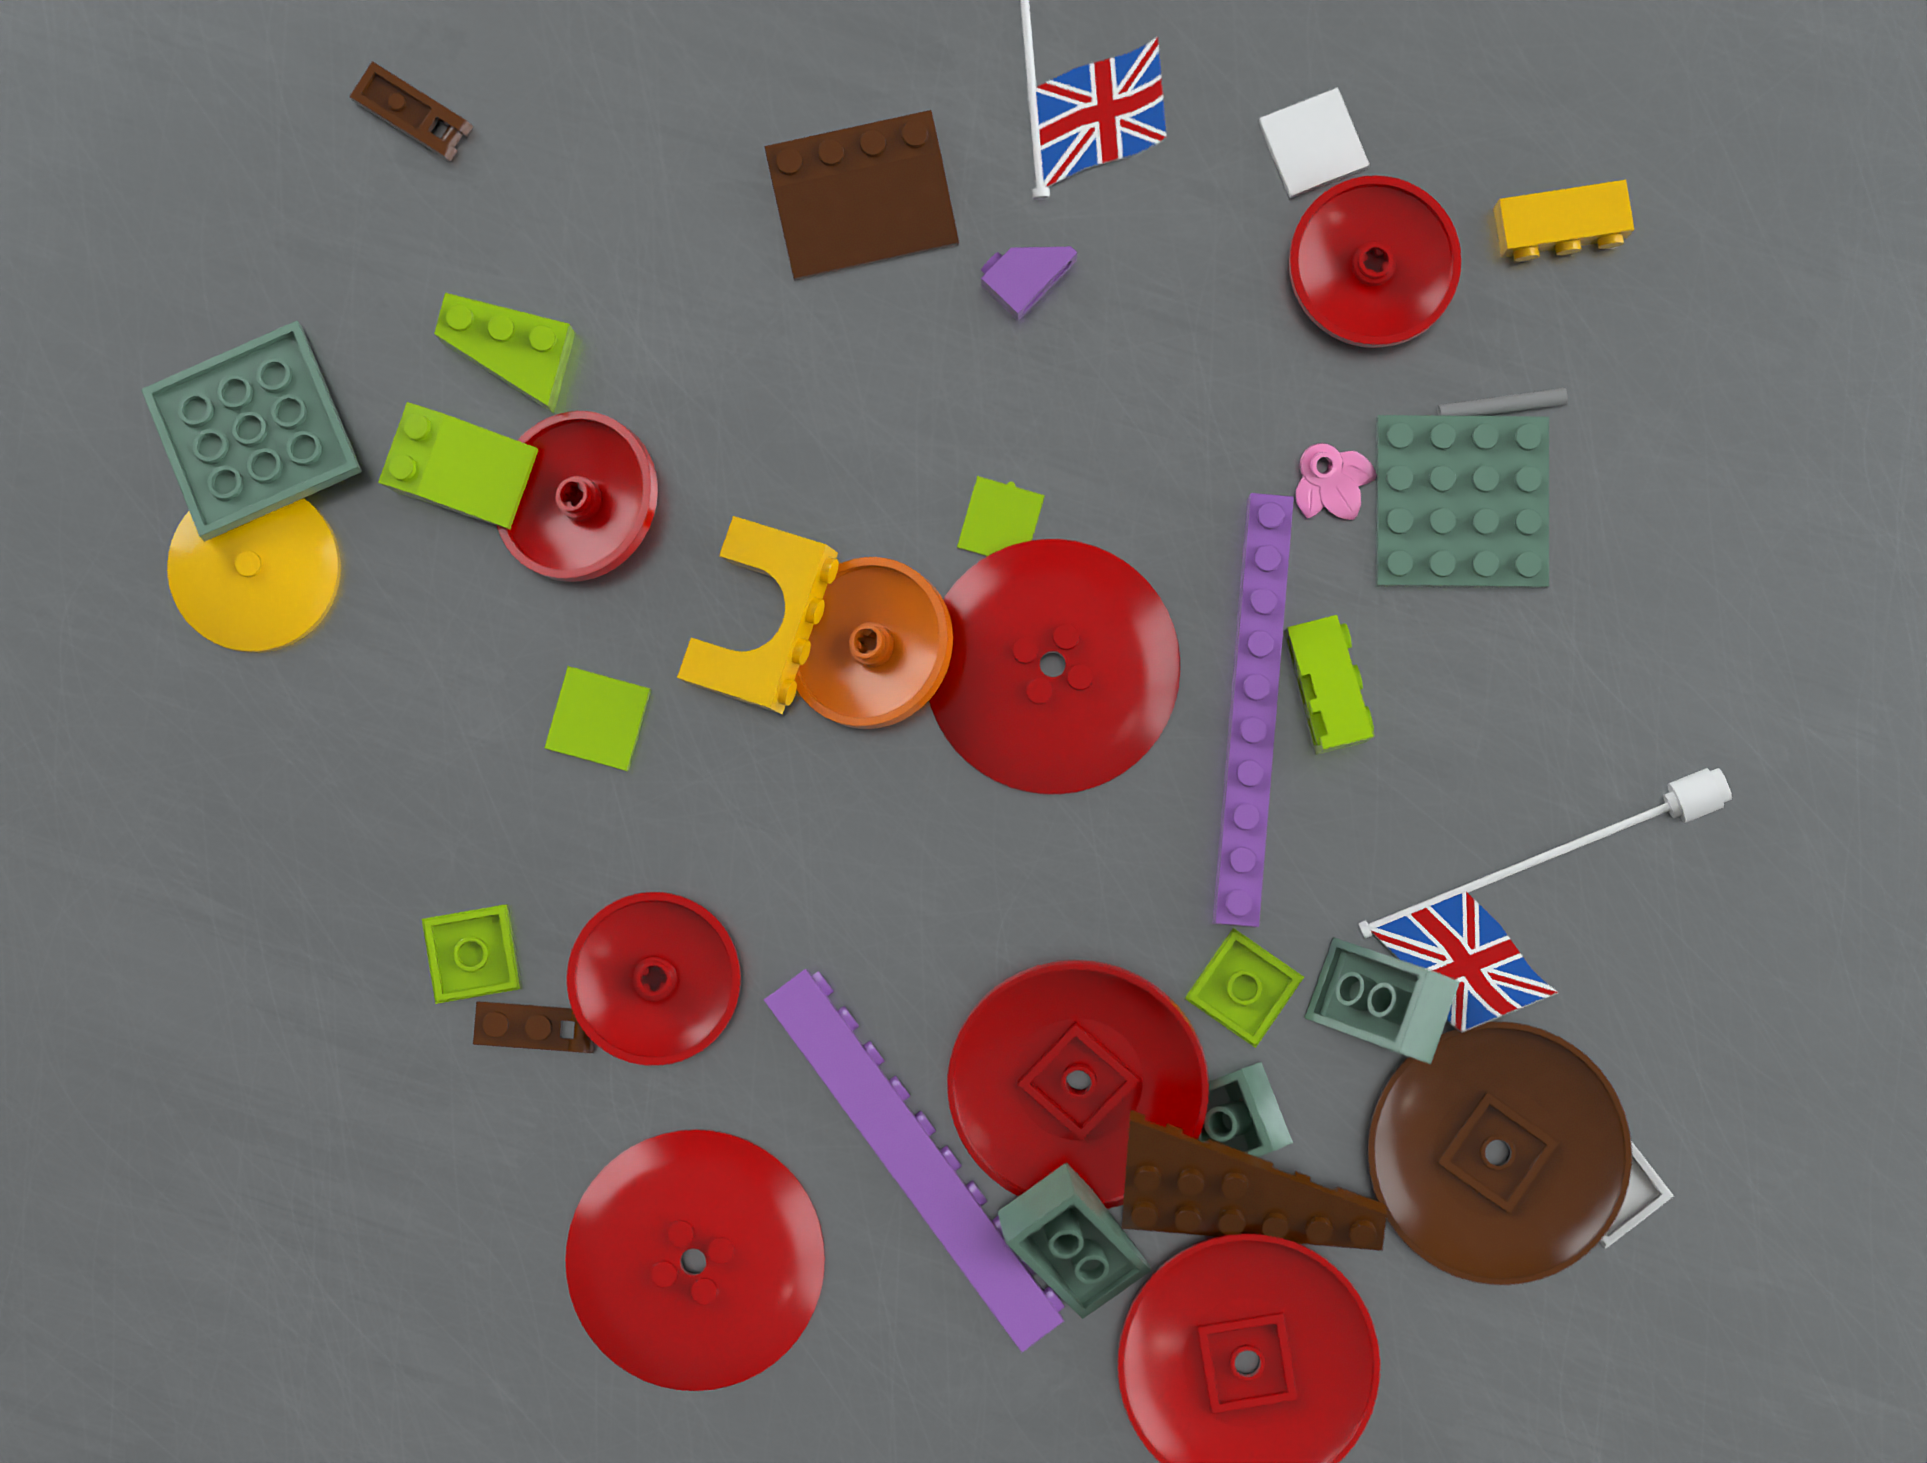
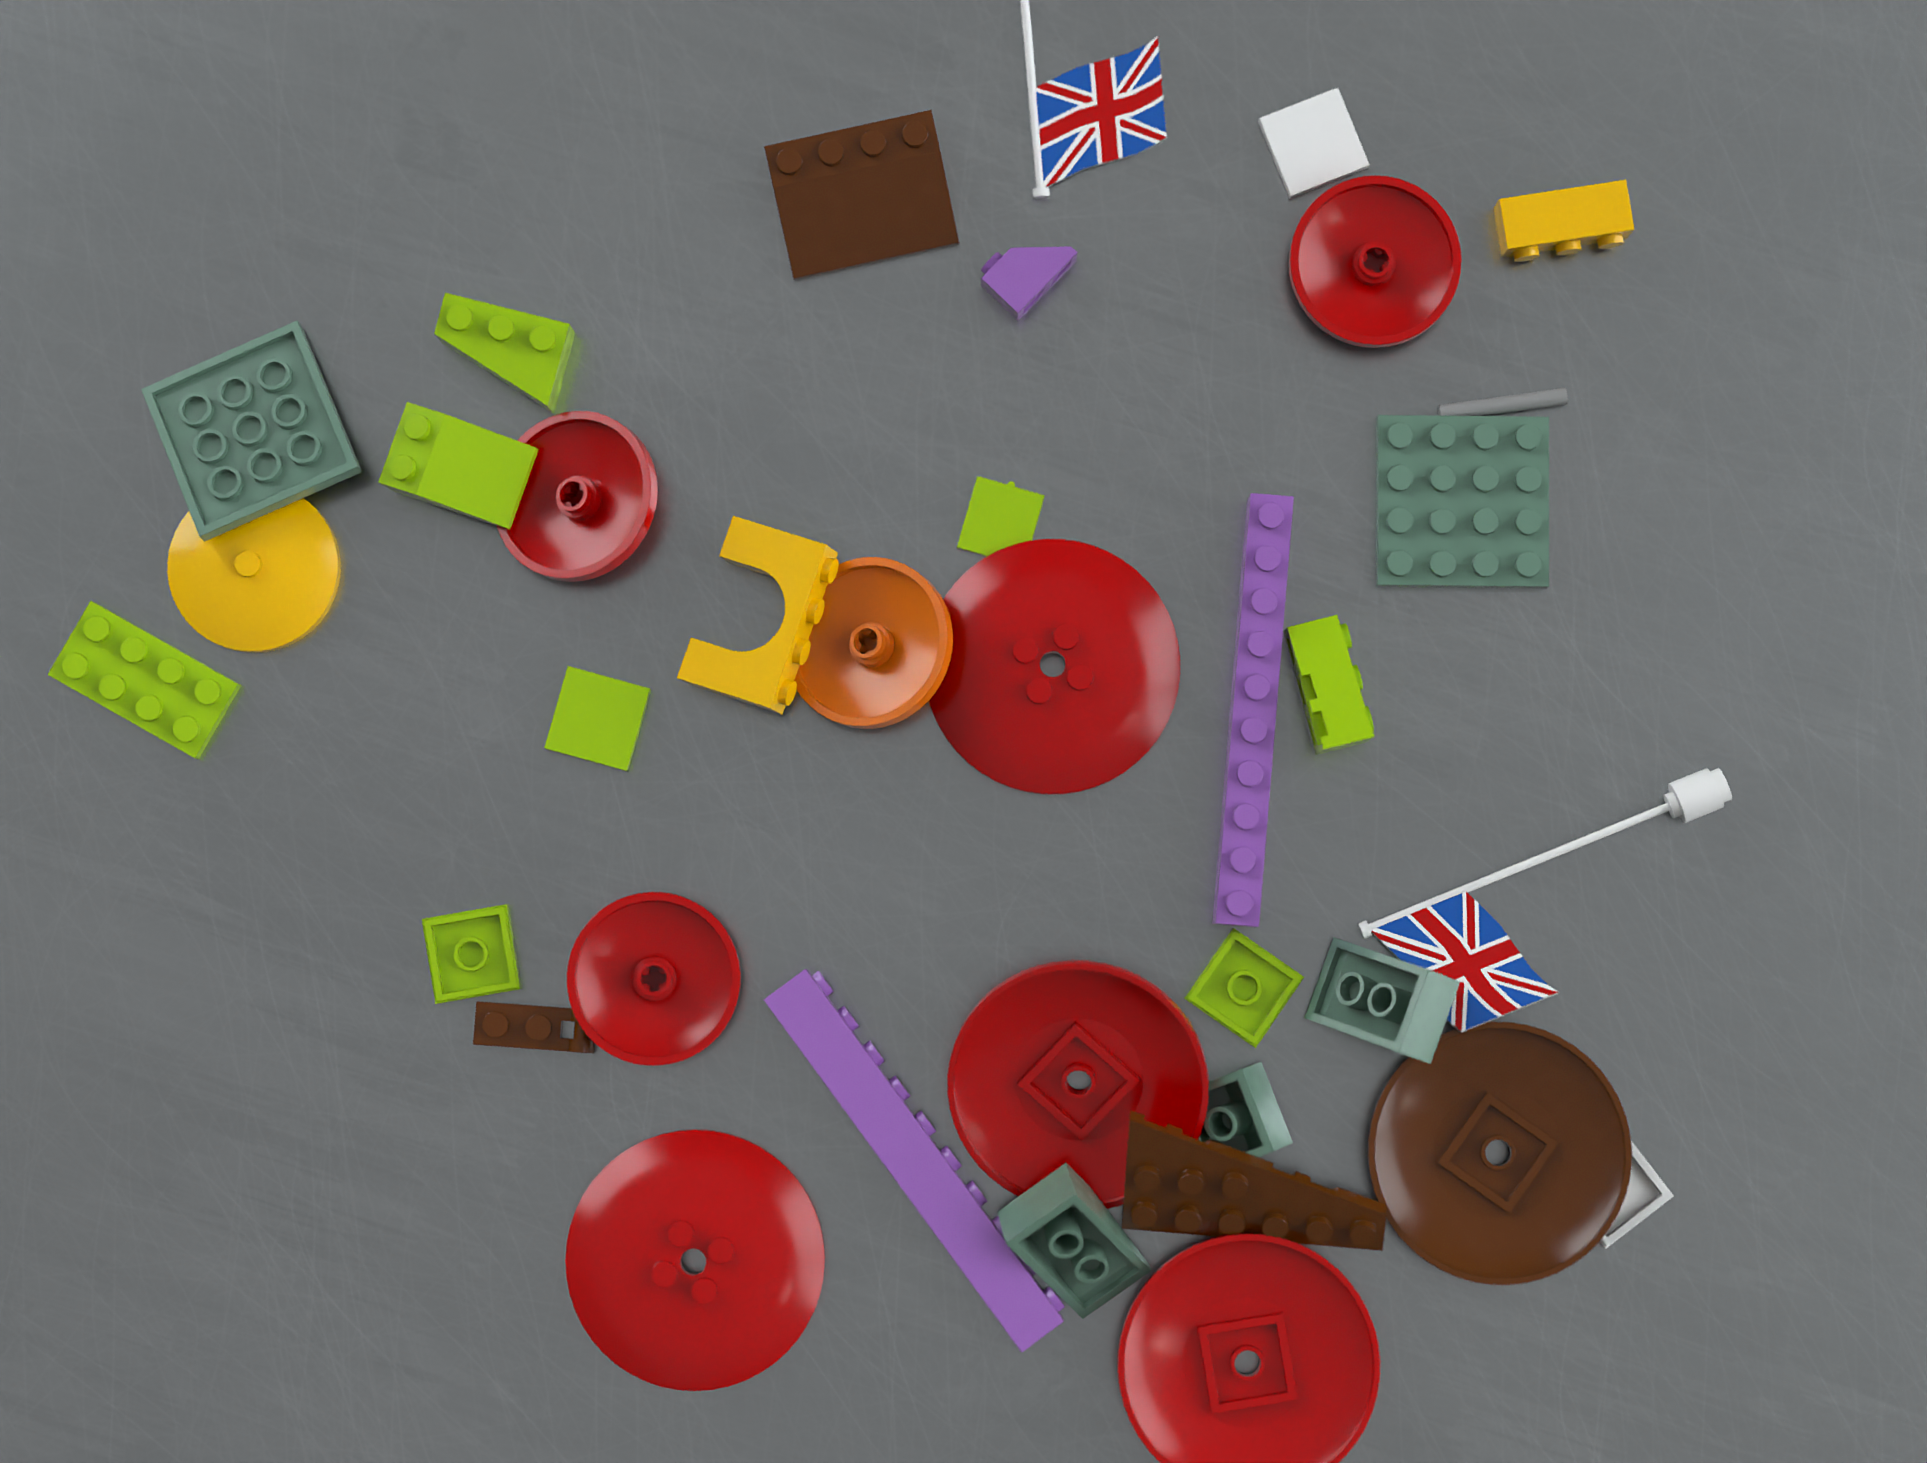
reddish brown plate [349,61,474,162] -> none
bright pink plate [1295,443,1377,520] -> none
none -> lime plate [47,601,242,760]

